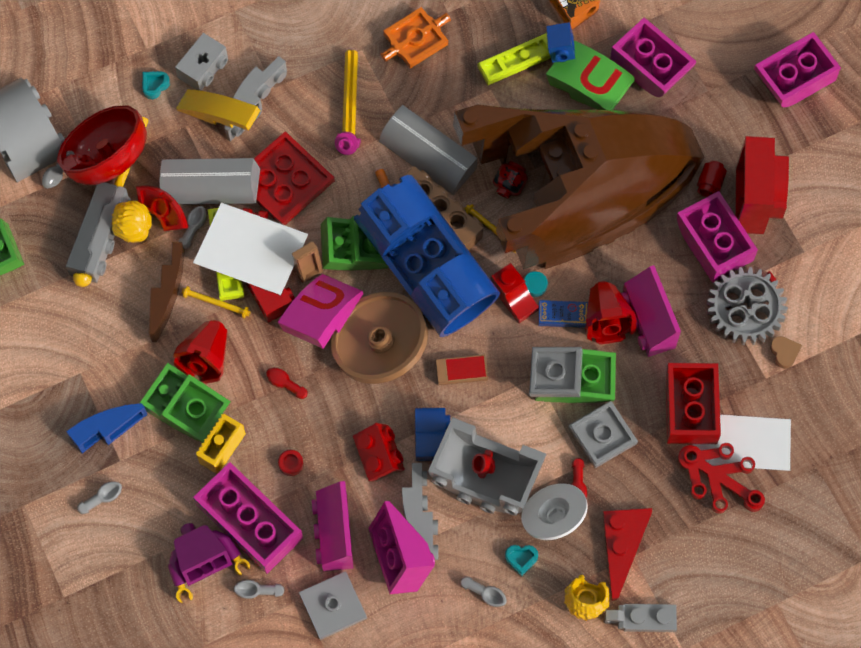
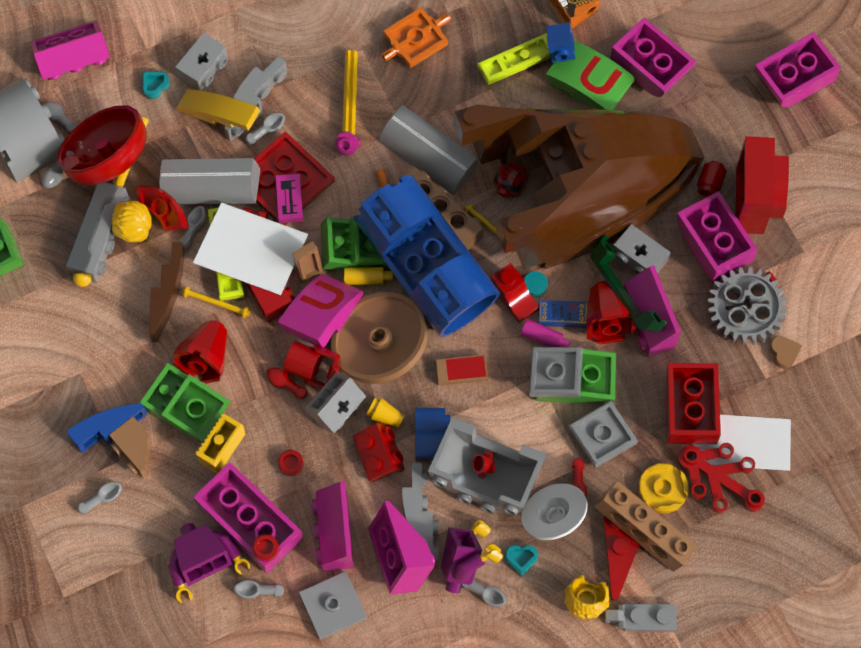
none -> dark pink slope [30,20,110,80]
none -> light grey piece [45,102,77,134]
none -> medium nougat slope [109,417,152,479]
none -> light grey piece [245,113,285,145]
none -> red tile [252,534,279,562]
none -> dark pink tile [276,174,303,223]
none -> red piece [283,341,340,389]
none -> light grey brick [304,372,366,433]
none -> yellow cylinder [344,267,393,285]
none -> yellow cone [366,397,405,428]
none -> magenta torso [441,520,503,593]
none -> dark pink cylinder [521,319,571,347]
none -> dark green piece [590,234,667,332]
none -> medium nougat brick [594,481,697,572]
none -> light grey brick [613,224,670,275]
none -> yellow tile [638,463,689,514]

